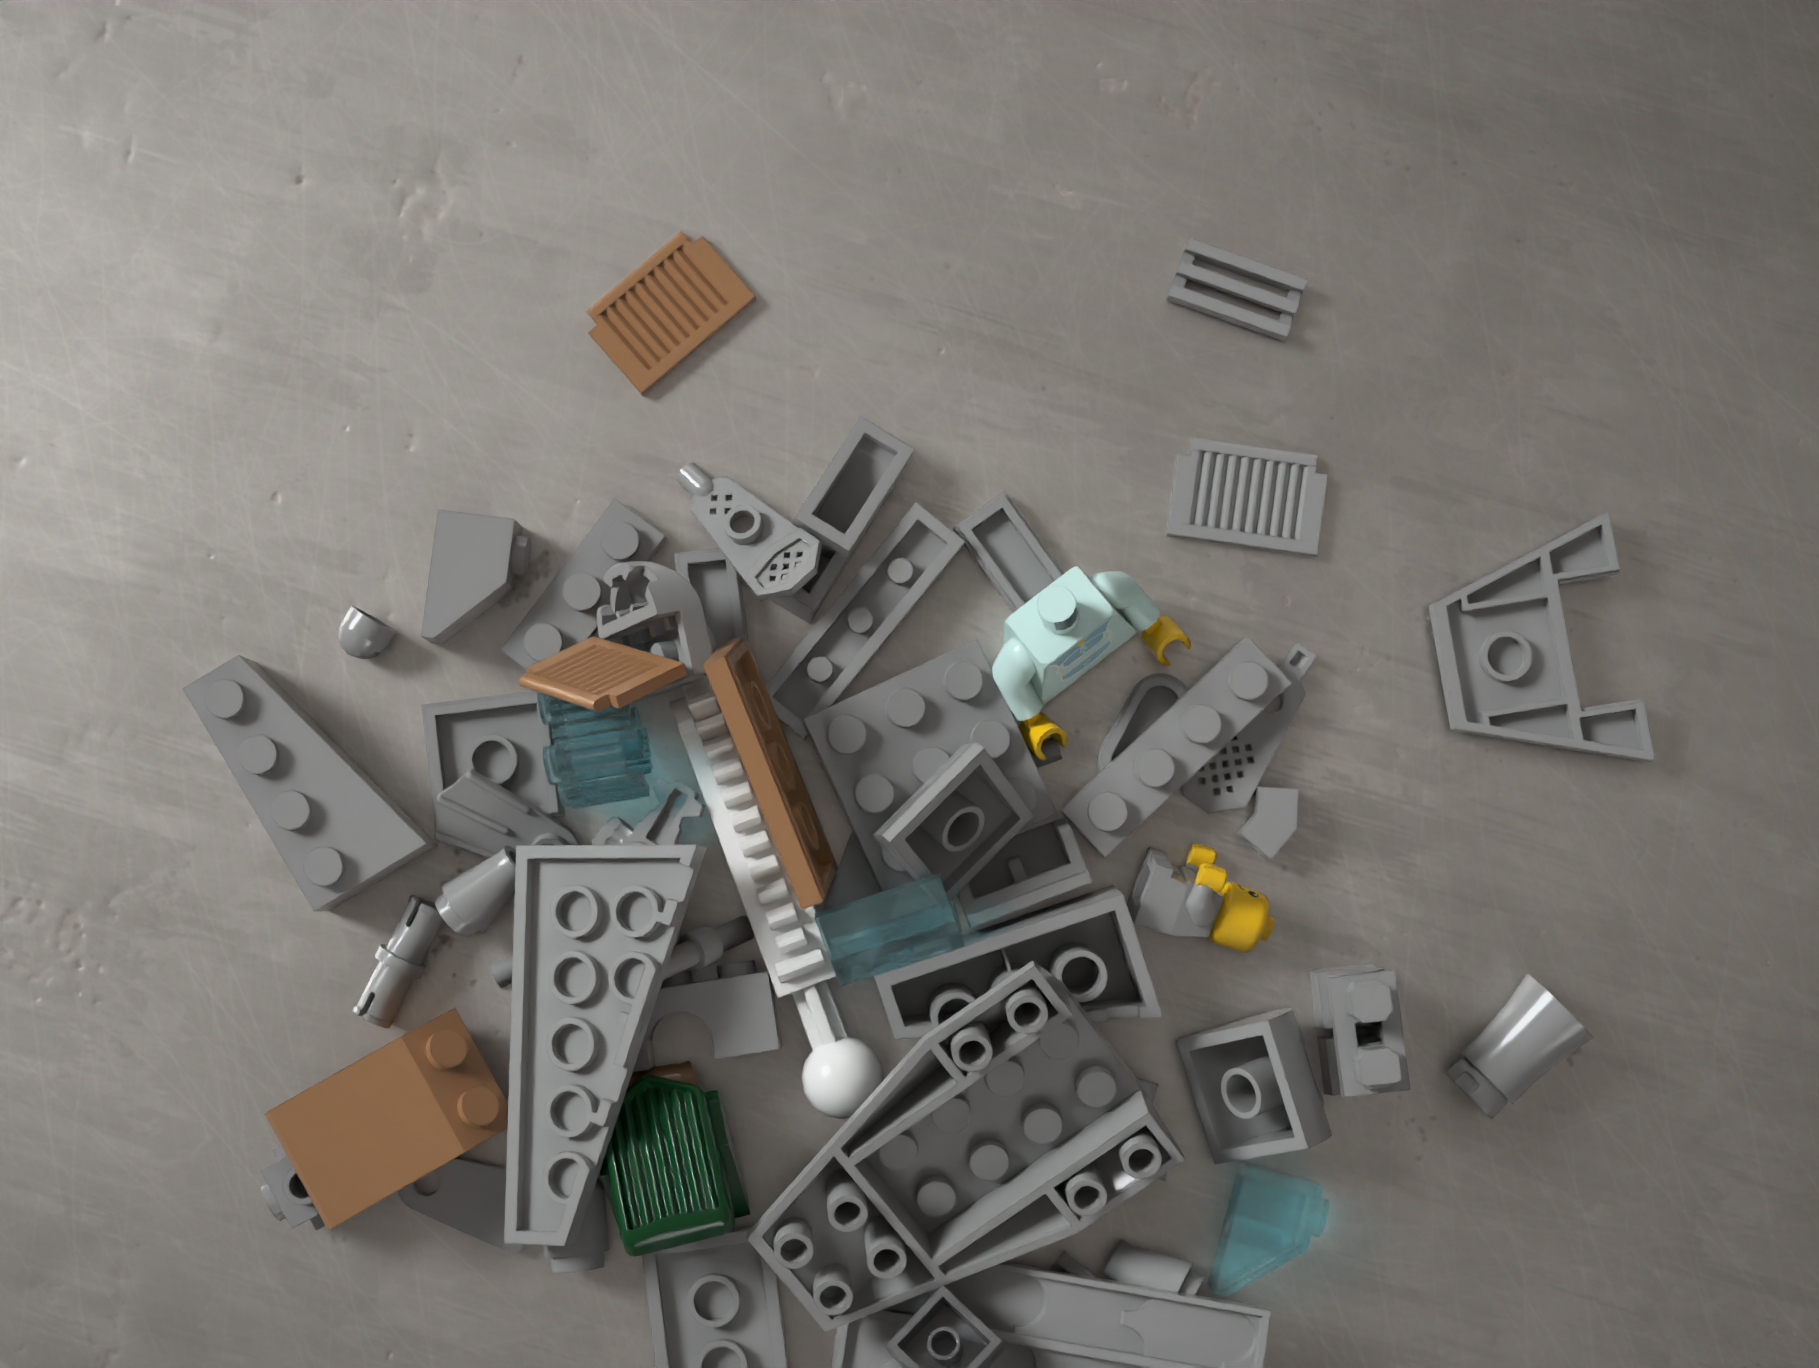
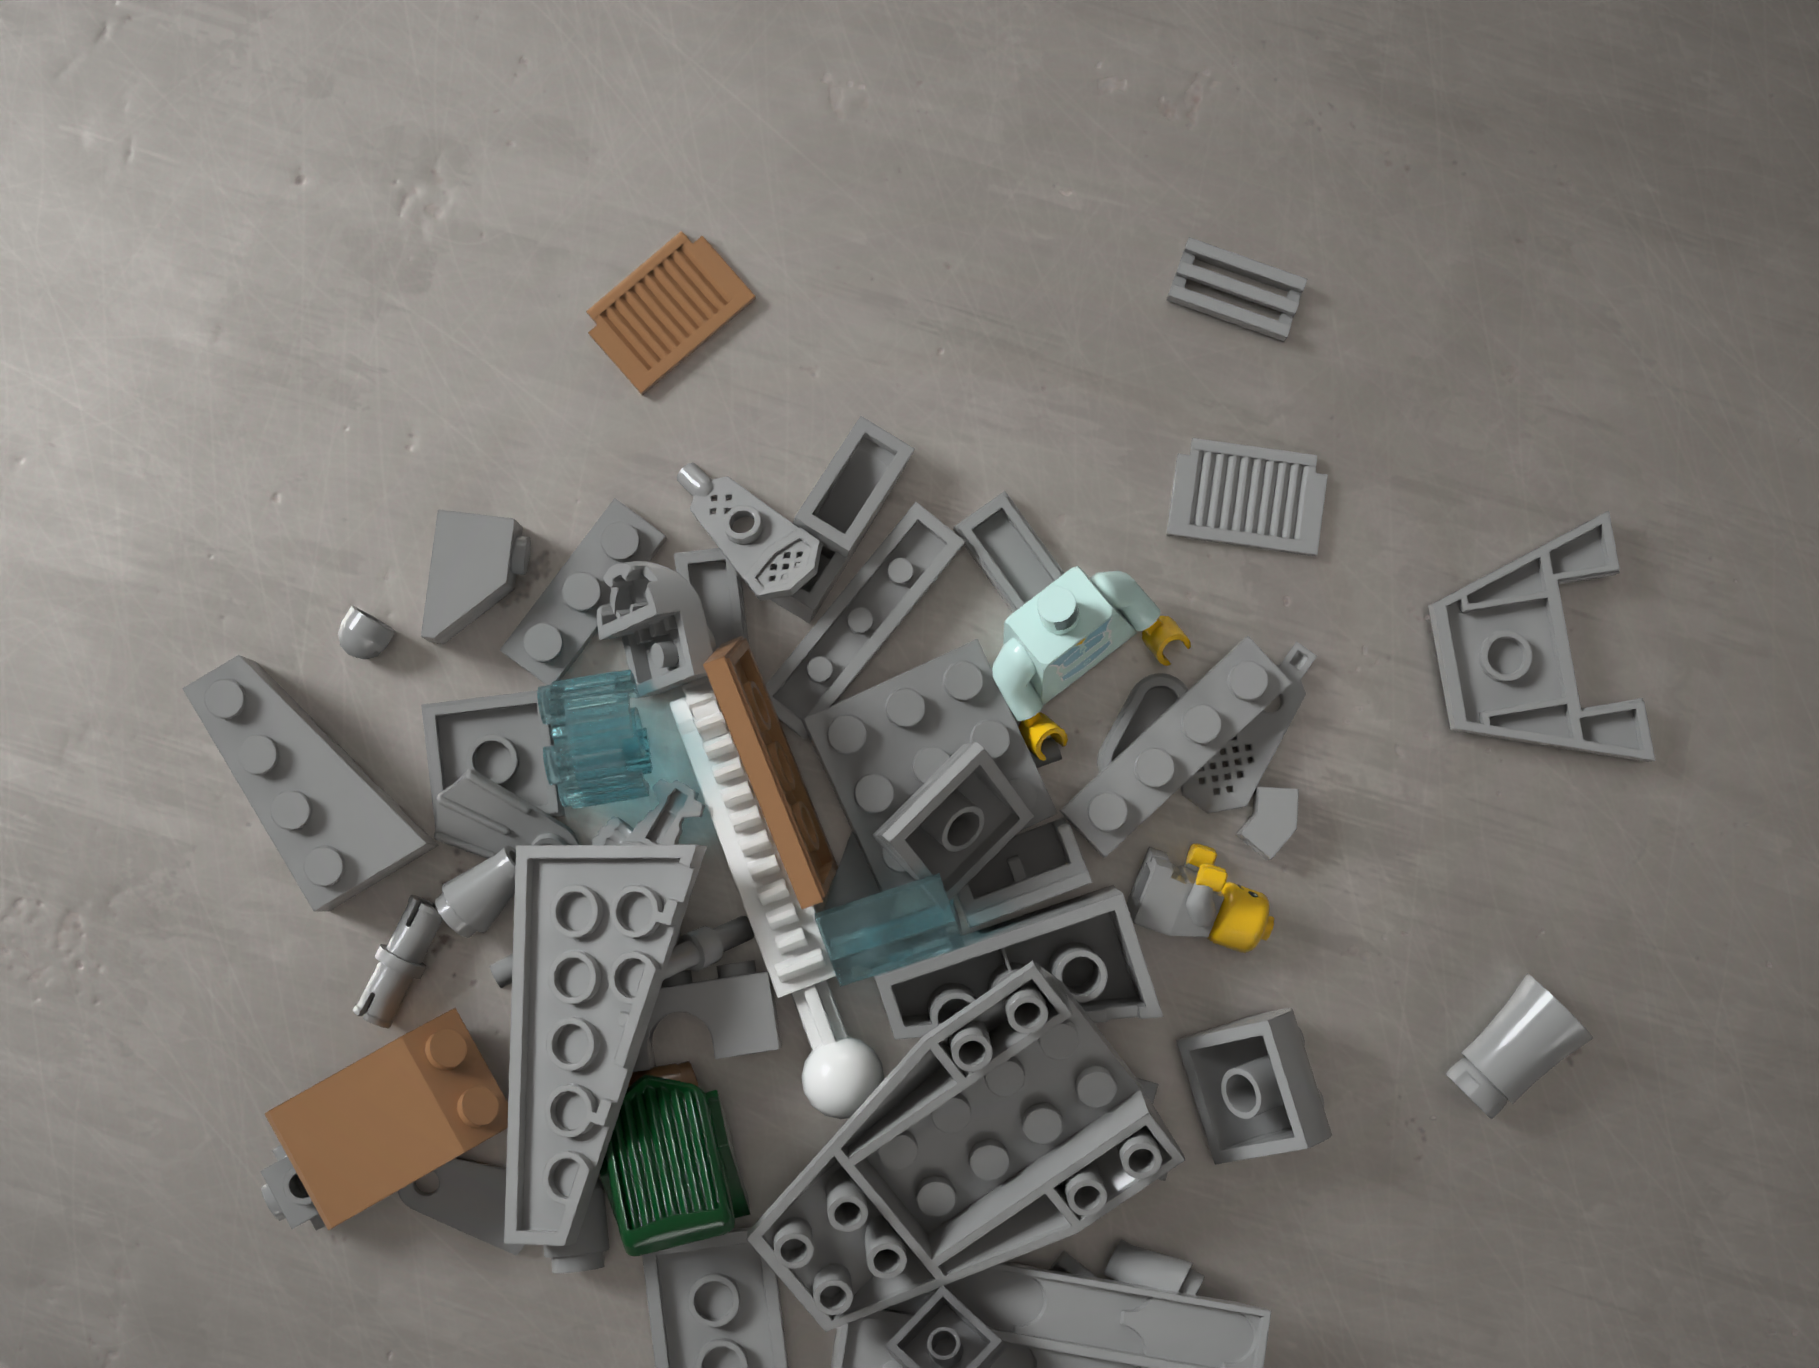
medium nougat window [519,636,687,712] -> none
clear light blue slope [1207,1160,1329,1297] -> none
light grey hips [1309,963,1411,1098] -> none

